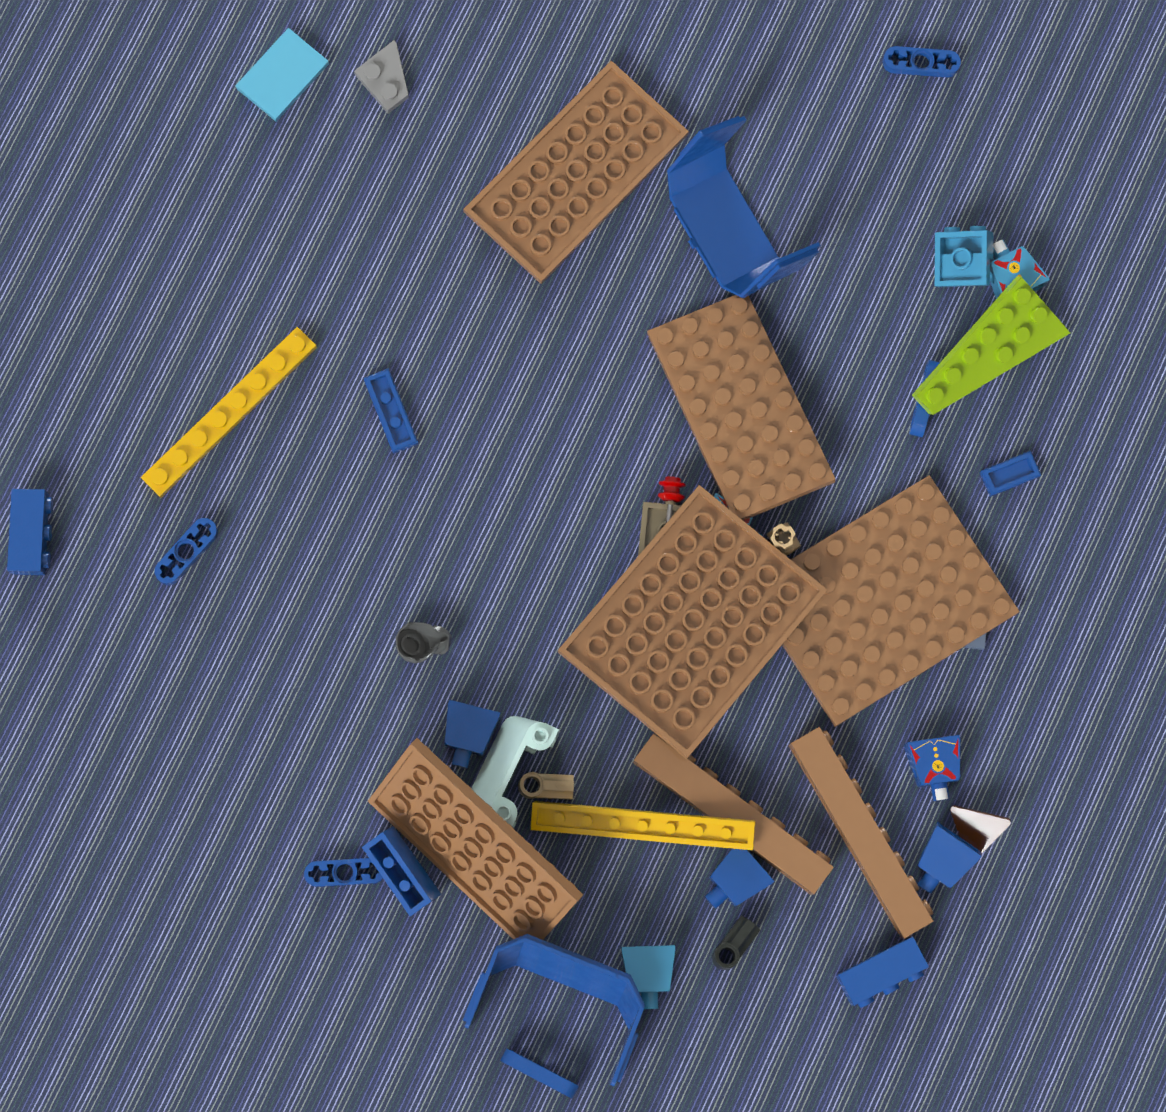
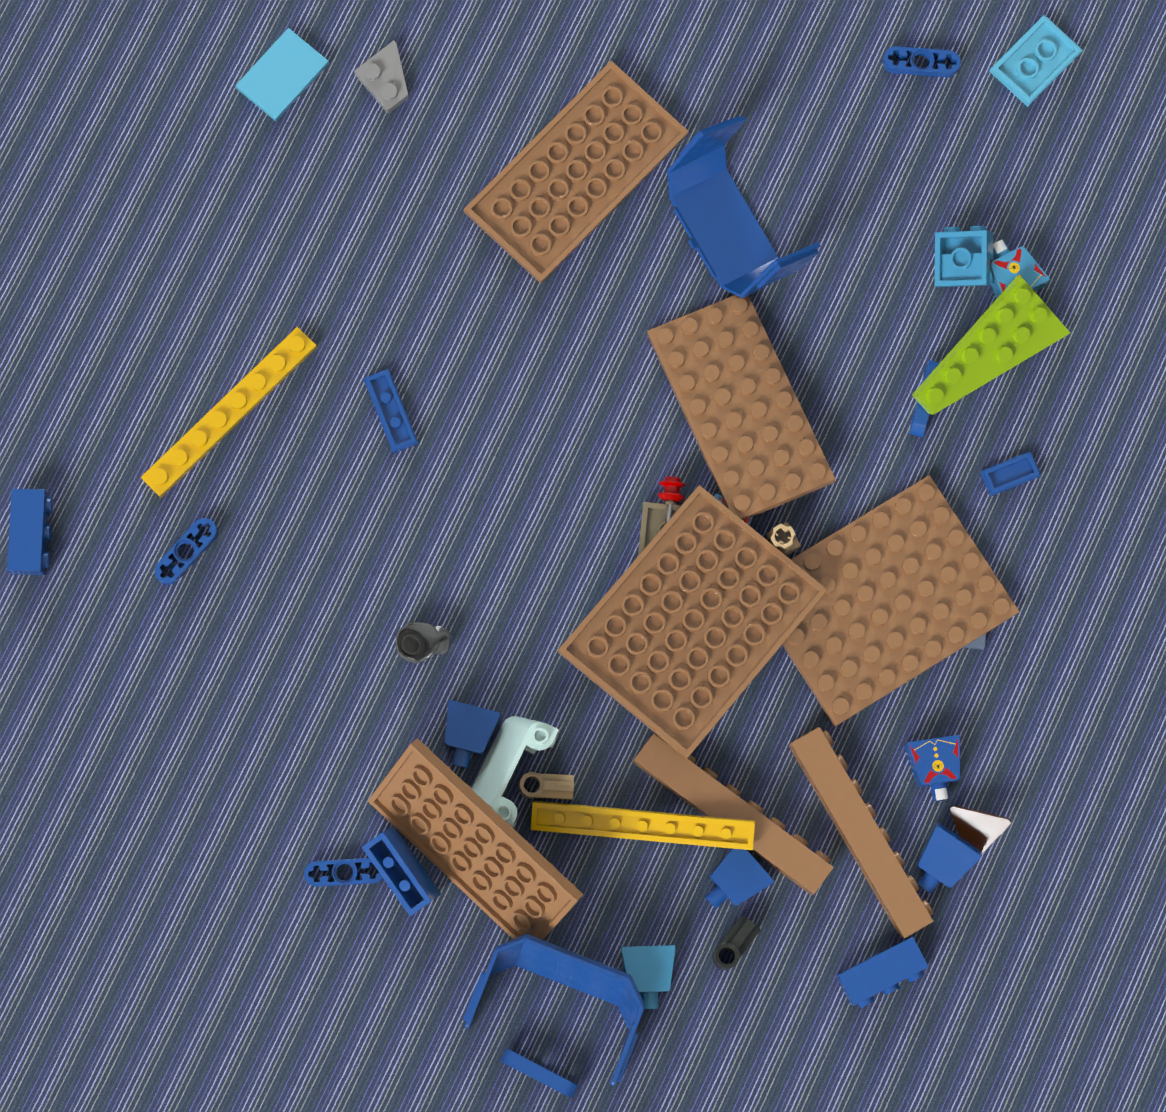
none -> medium azure tile [989,15,1083,107]

